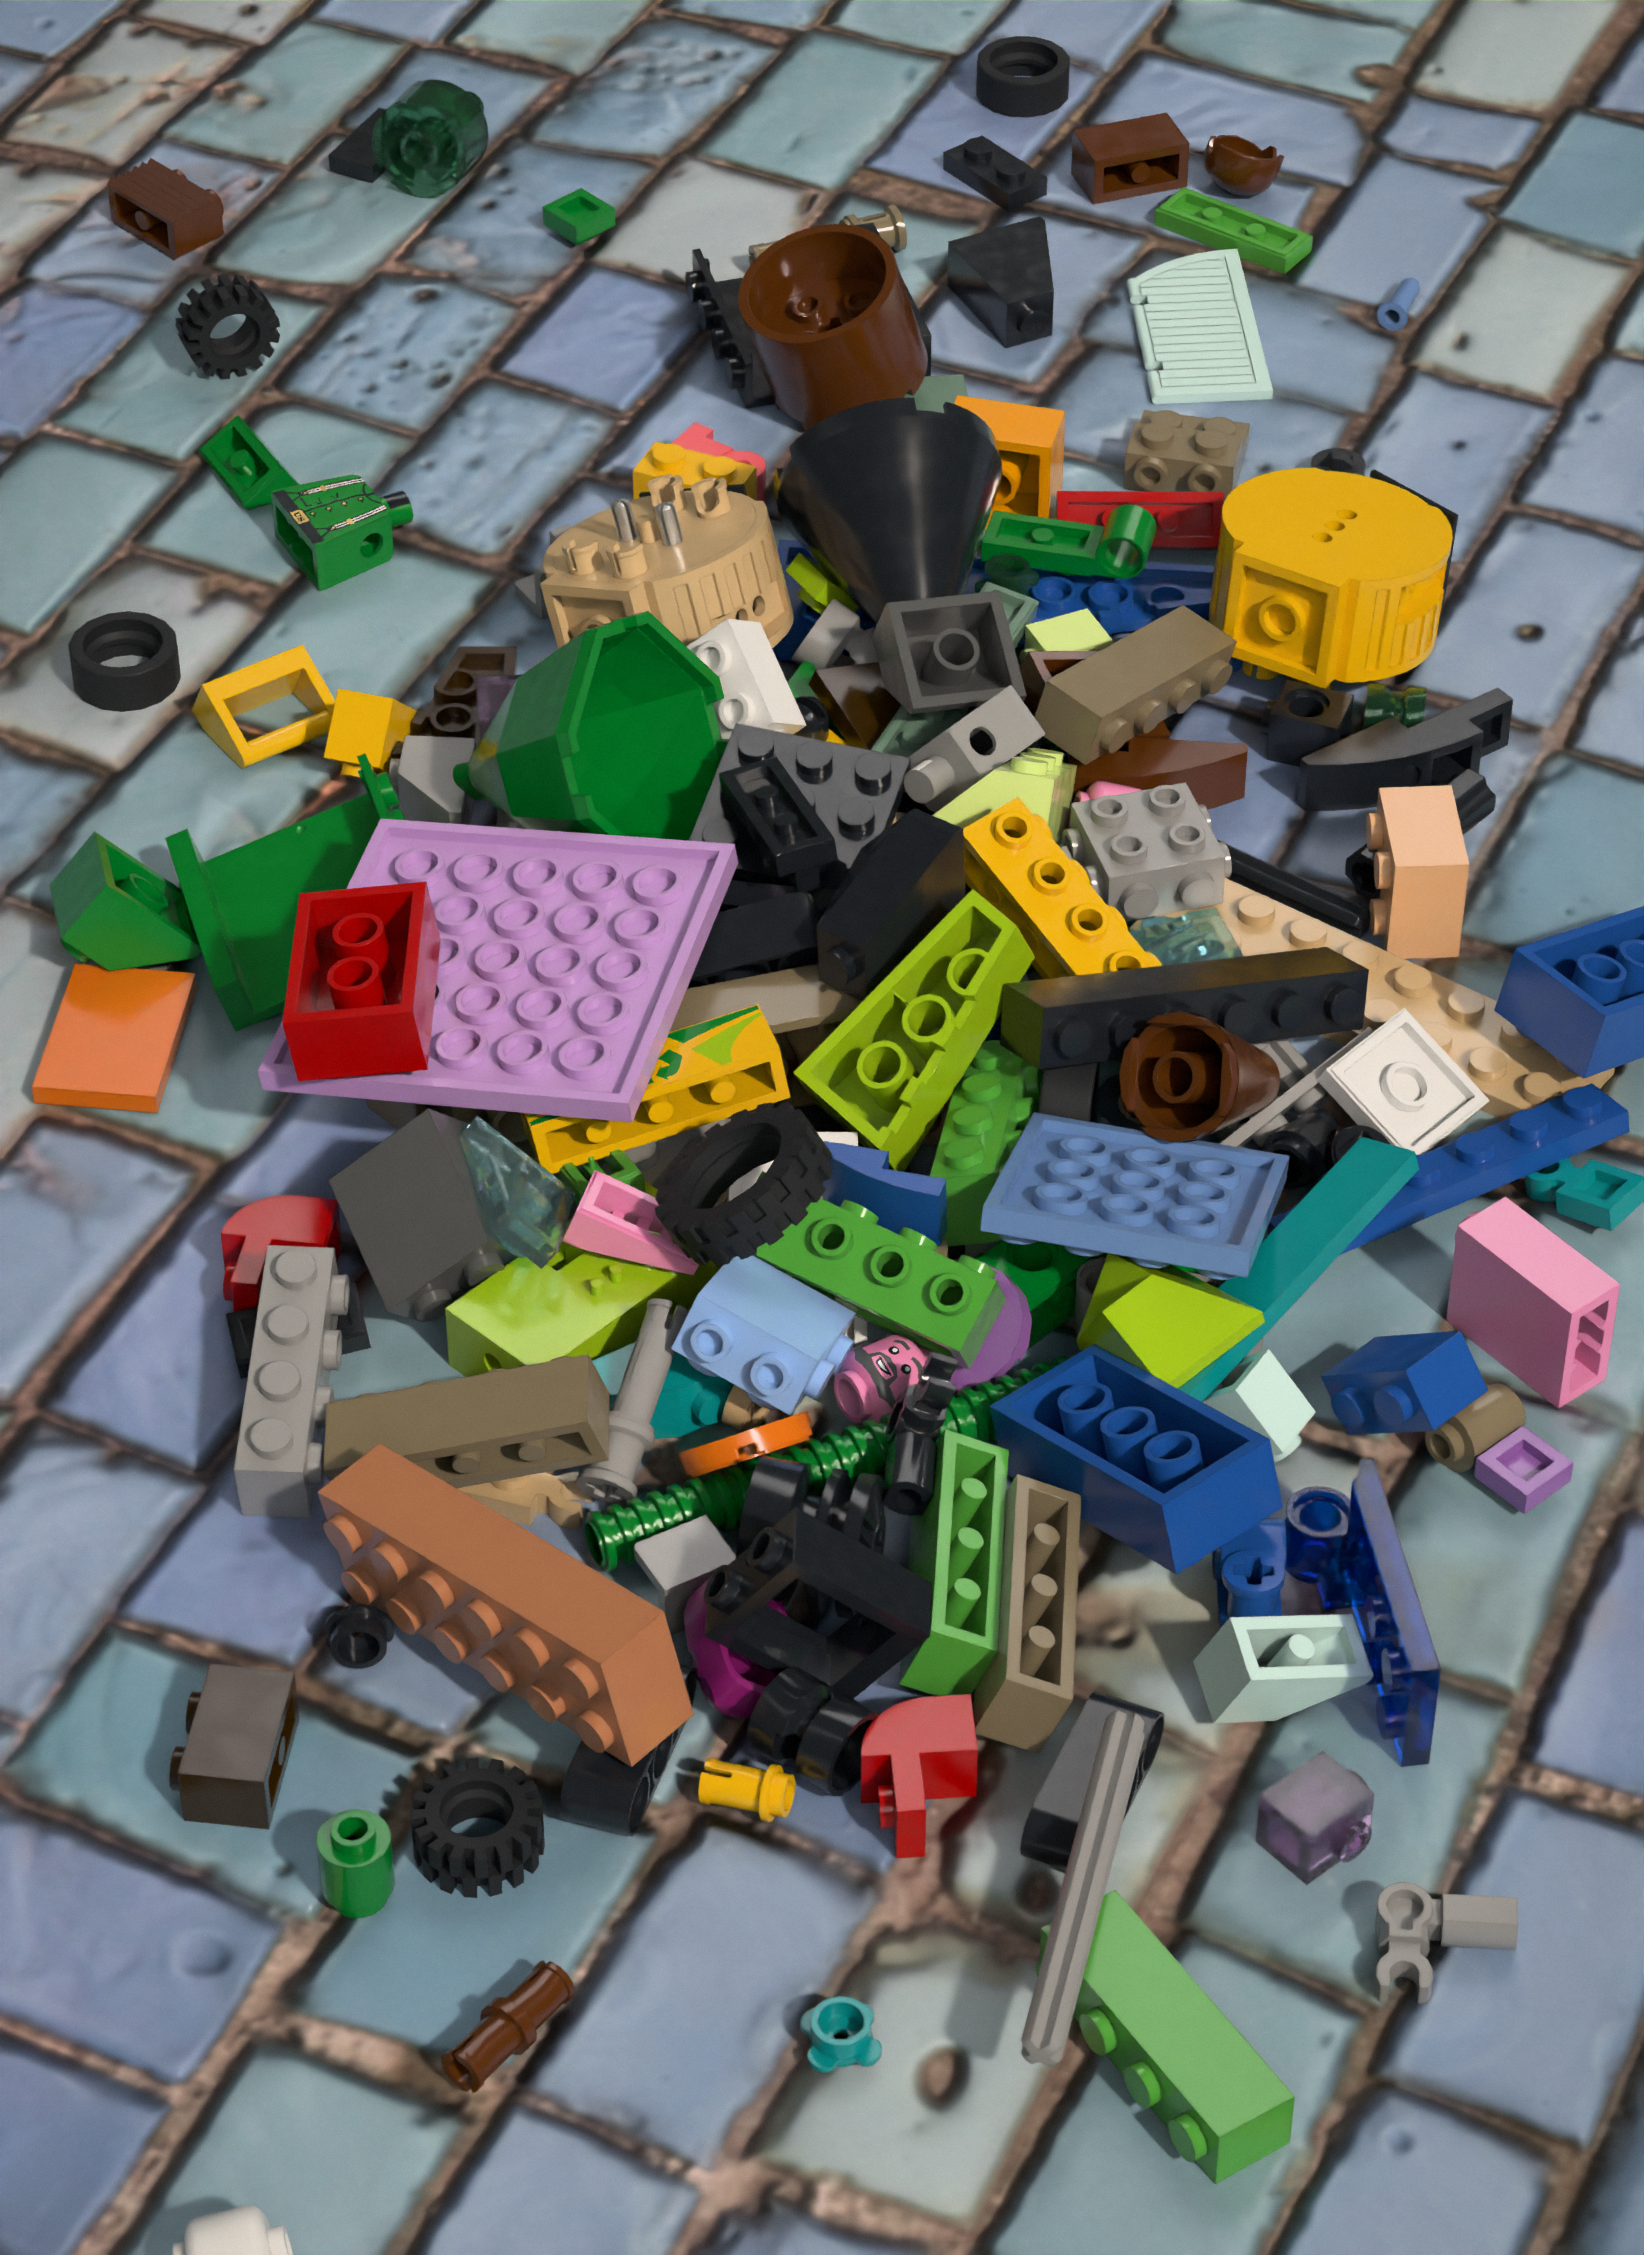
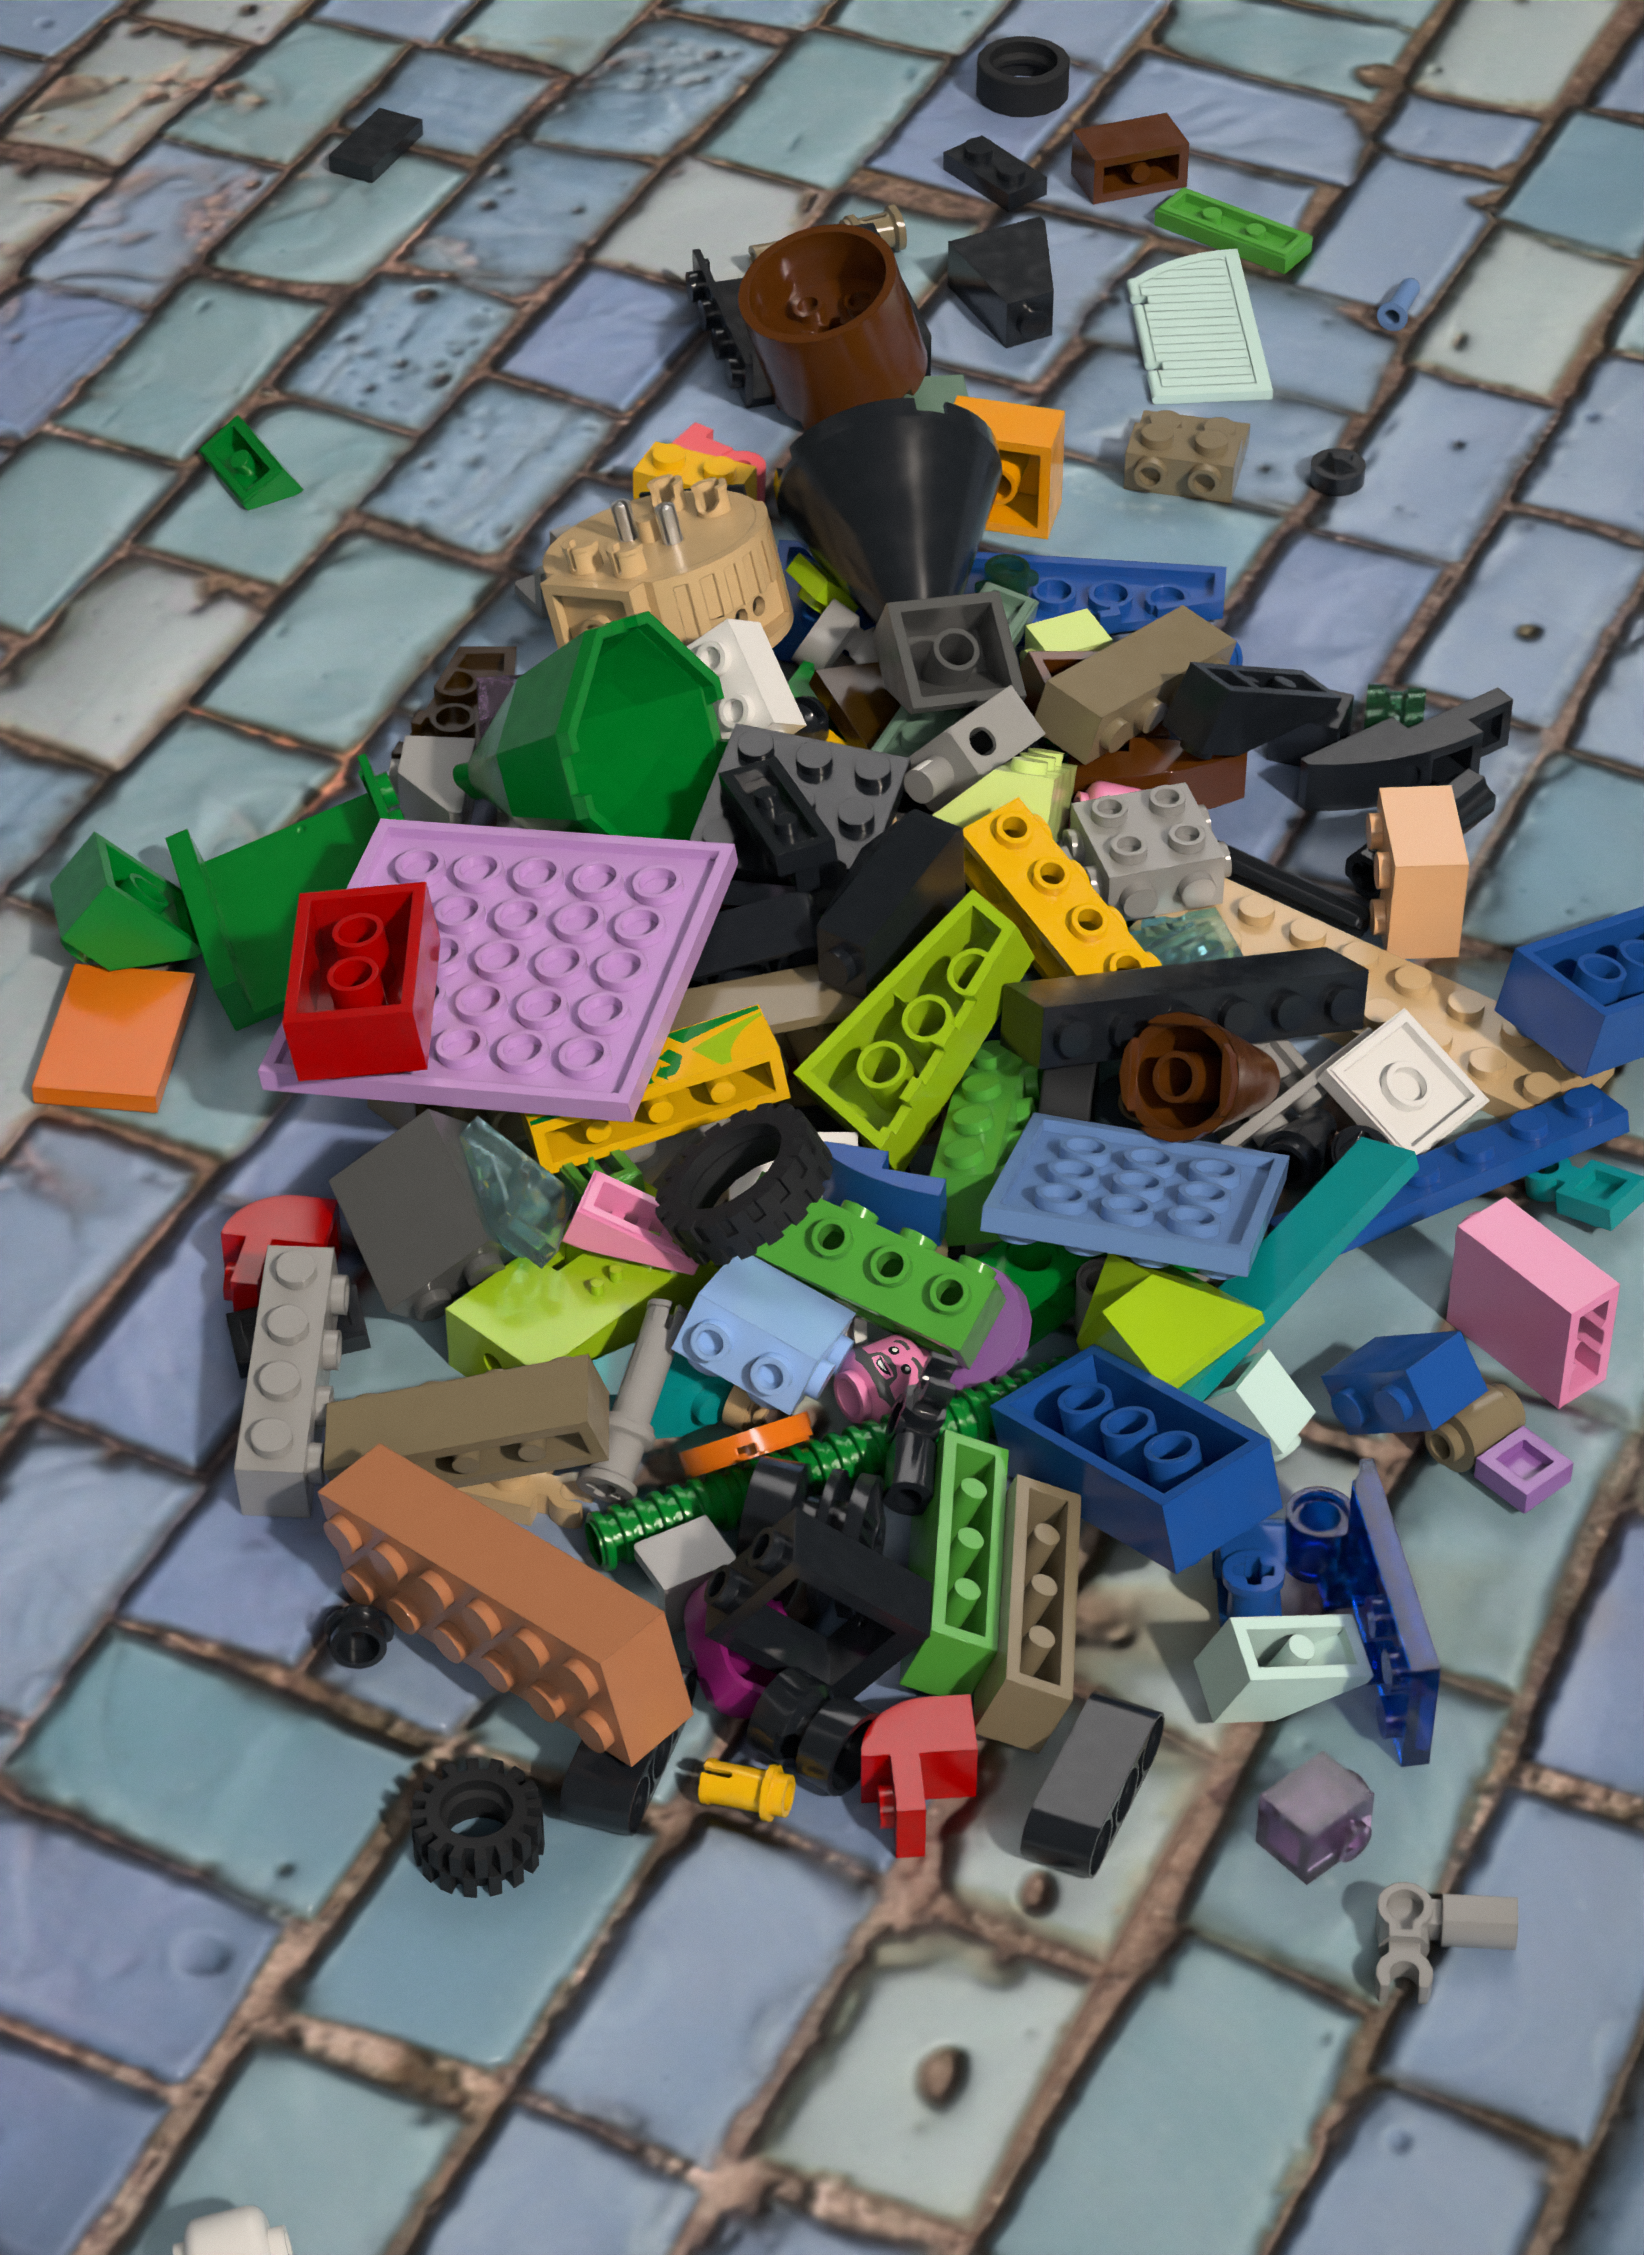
black tyre [68,611,181,712] -> none
reddish brown brick [107,158,224,260] -> none
dark brown brick [169,1664,299,1830] -> none
black tyre [176,274,280,379] -> none
yellow tile [192,644,335,769] -> none
green torso [271,474,413,591] -> none
green brick [316,1809,395,1918] -> none
yellow slope [323,688,418,780] -> none
clear green brick [372,79,489,198] -> none
reddish brown pin [441,1960,575,2093] -> none
green plate [542,188,615,245] -> none
teal plate [800,1996,882,2073] -> none
green plate [981,504,1157,579] -> none
light grey axle [1021,1710,1145,2067] -> none
bright green brick [1036,1890,1295,2184] -> none
red plate [1056,491,1224,551] -> none
reddish brown hair [1203,135,1284,196] -> none
yellow piece [1209,467,1458,690] -> none
none -> black slope [1162,662,1342,759]

